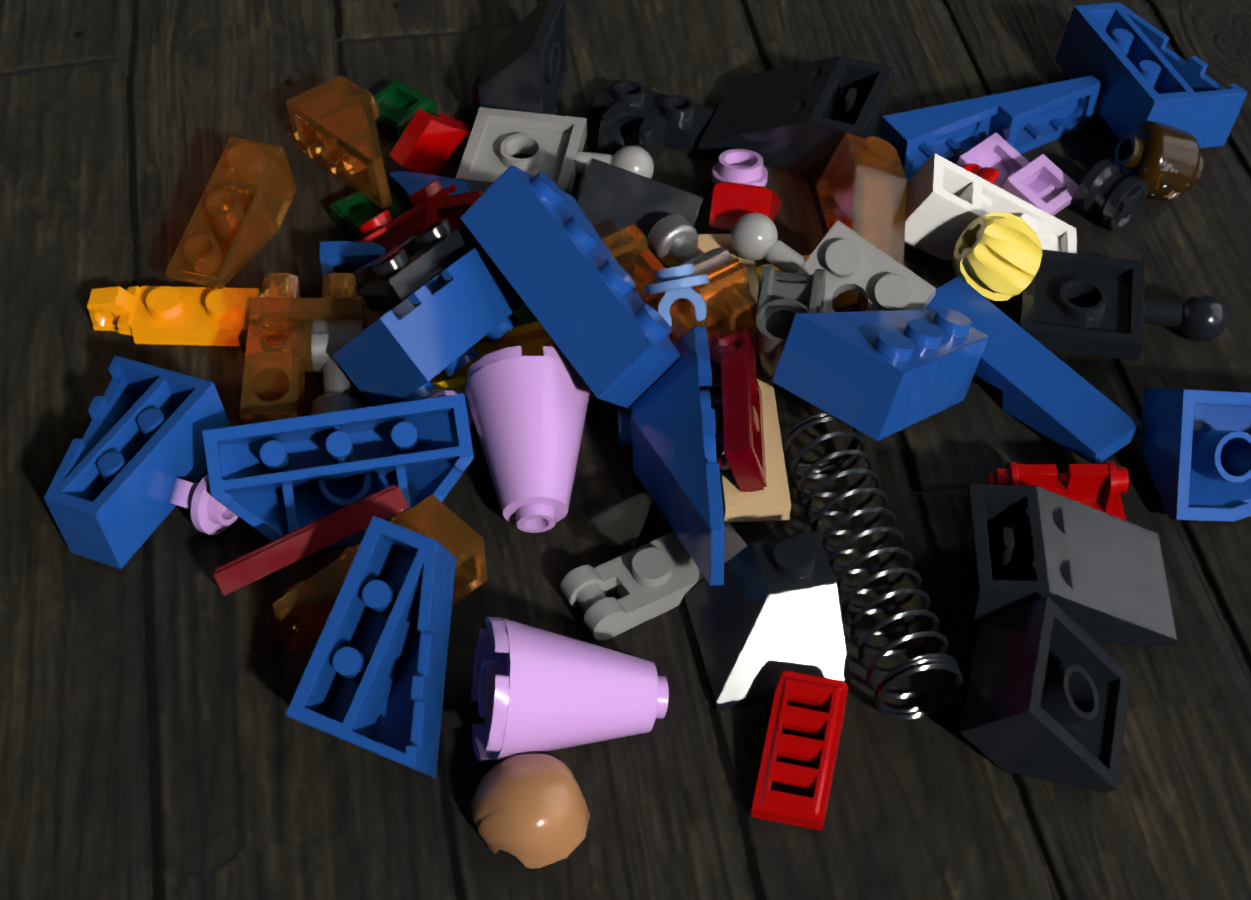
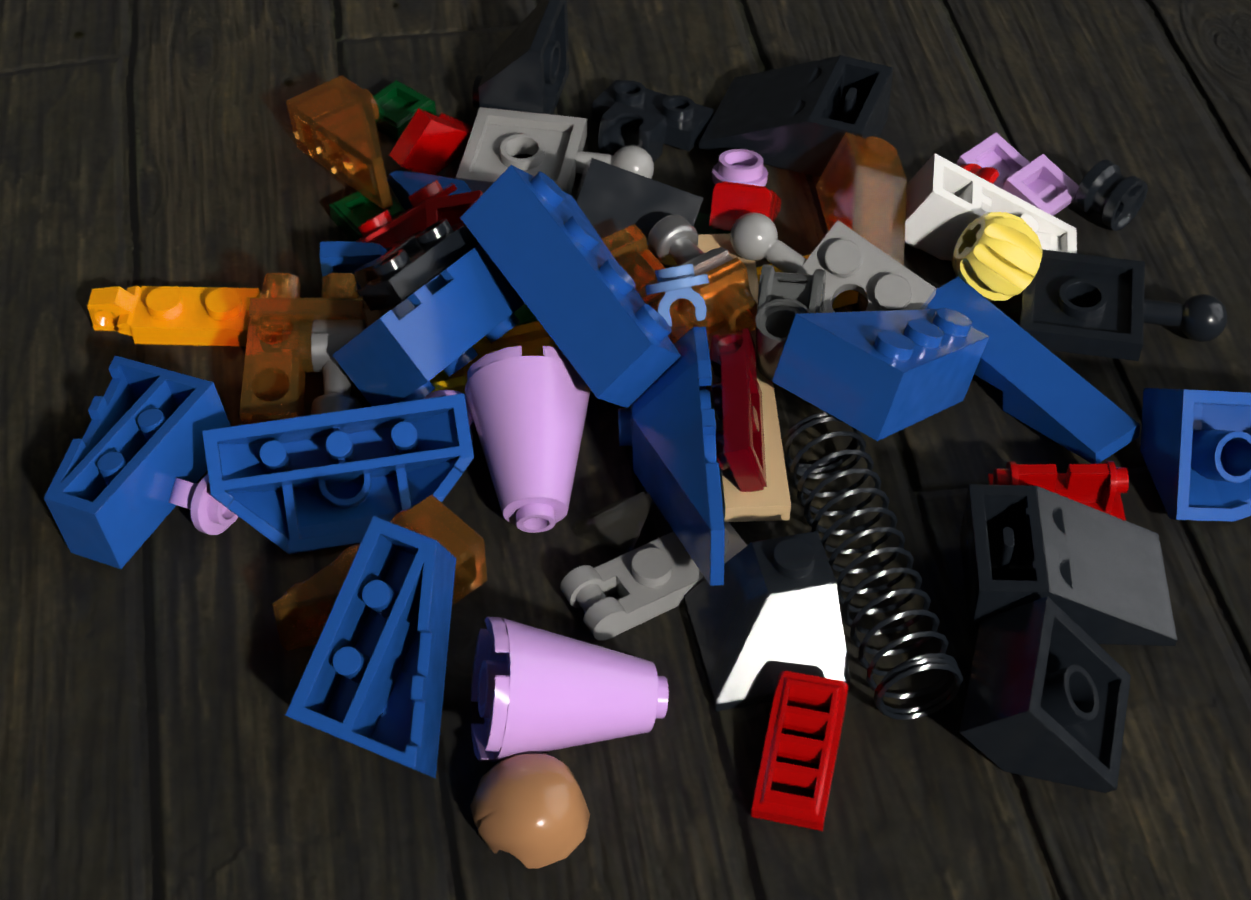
clear orange slope [165,136,297,289] -> none
dark red tile [213,485,409,596] -> none
blue slope [877,75,1101,184] -> none
blue wedge [1055,2,1248,149] -> none
dark brown head [1114,121,1204,201] -> none

